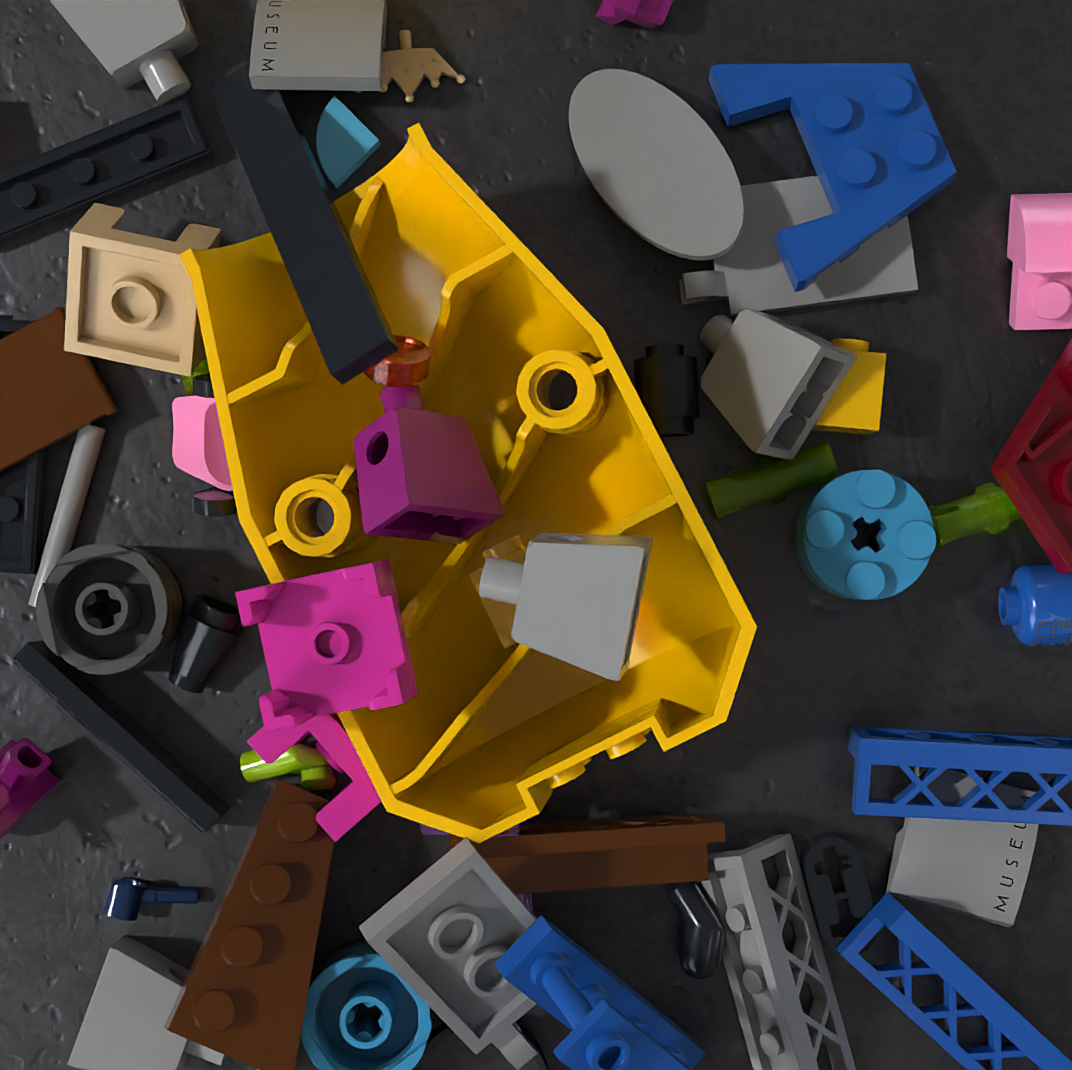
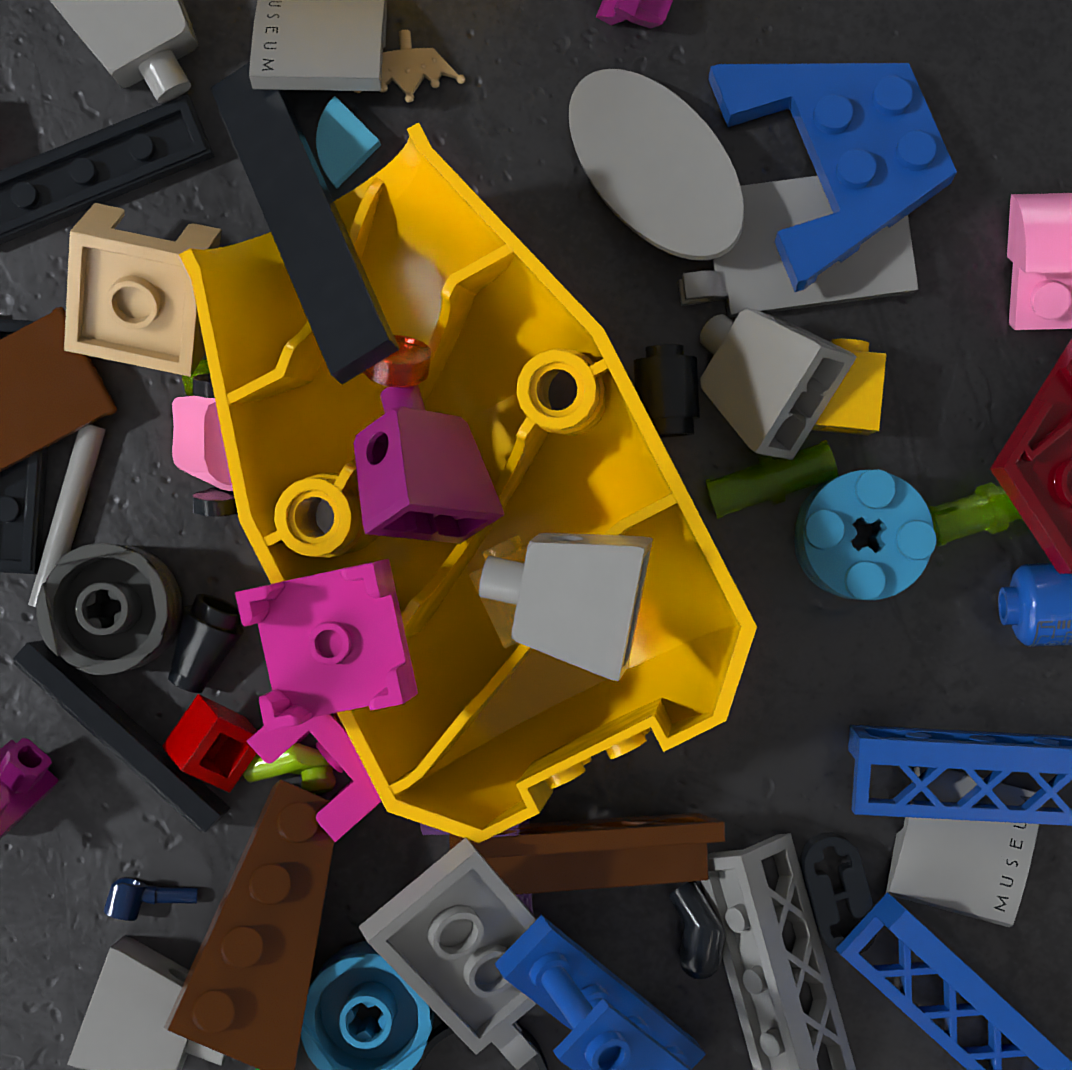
none -> red plate [162,694,257,793]

